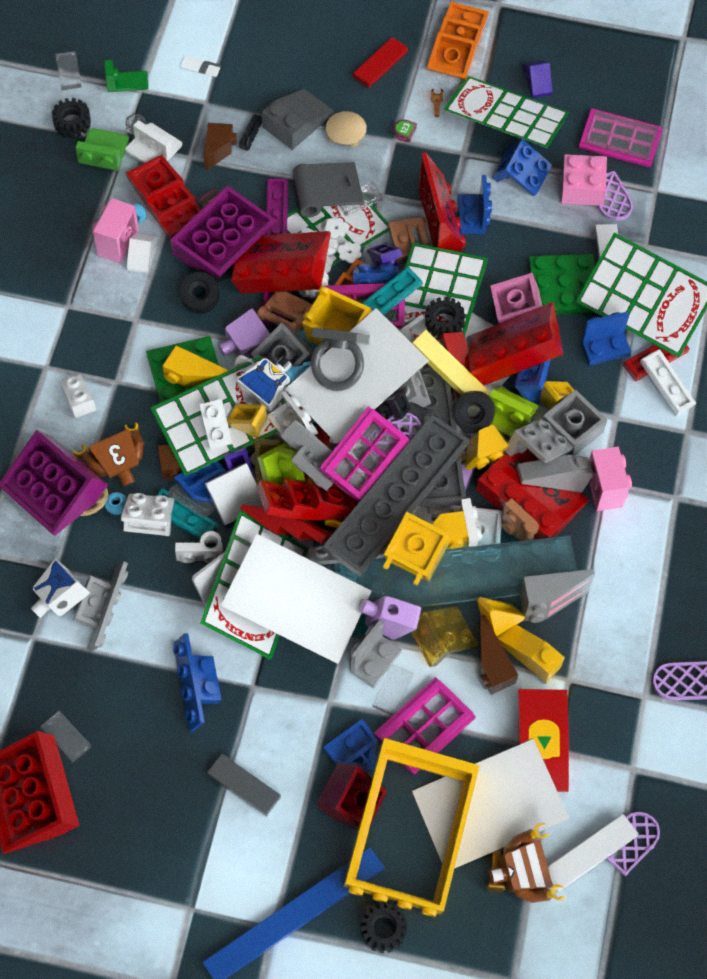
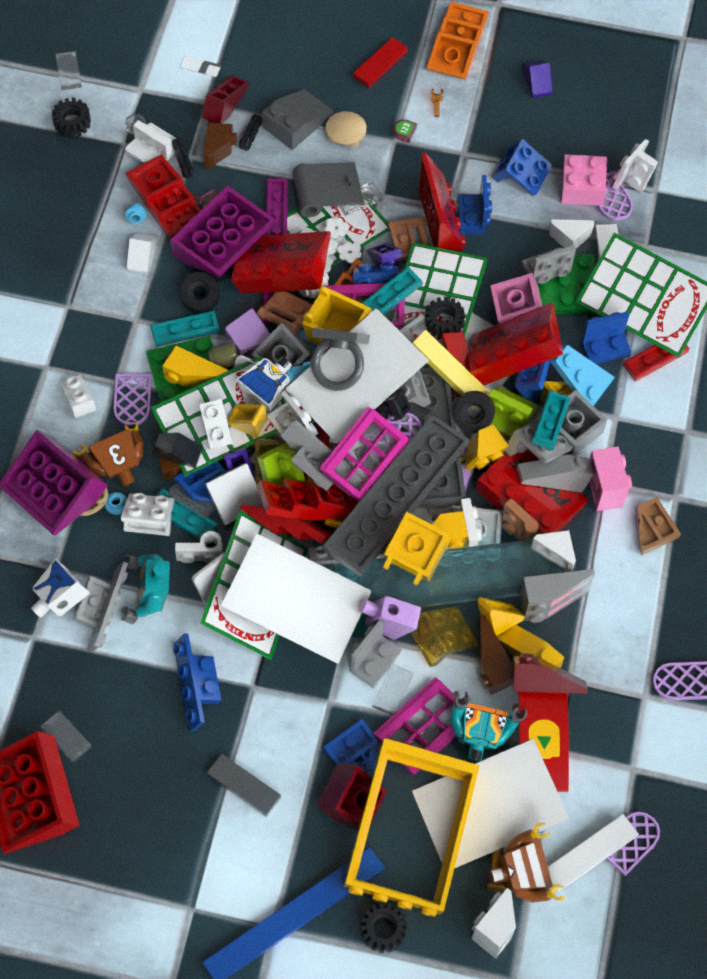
bright green bracket [76,128,129,171] -> none
bright pink brick [92,198,139,264] -> none
green bracket [105,60,149,92] -> none
white sticker [443,76,570,148] -> none
clear piece [579,108,663,168] -> none
white tile [640,349,696,416] -> none
none -> lavender window [113,374,151,427]
none -> teal torso [121,554,170,624]
none -> teal tile [150,310,220,347]
none -> black slope [152,432,203,469]
none -> black axle [172,138,194,178]
none -> dark red slope [202,76,250,123]
none -> olive piece [209,341,238,371]
none -> torso [449,691,527,762]
none -> white slope [472,888,516,959]
none -> dark red slope [513,653,587,694]
none -> light grey bracket [521,245,576,284]
none -> teal tile [531,391,571,451]
none -> white slope [531,530,576,572]
none -> white slope [549,219,594,248]
none -> medium azure wing [550,345,615,406]
none -> white bracket [612,139,658,193]
none -> medium nougat wing [636,497,681,556]

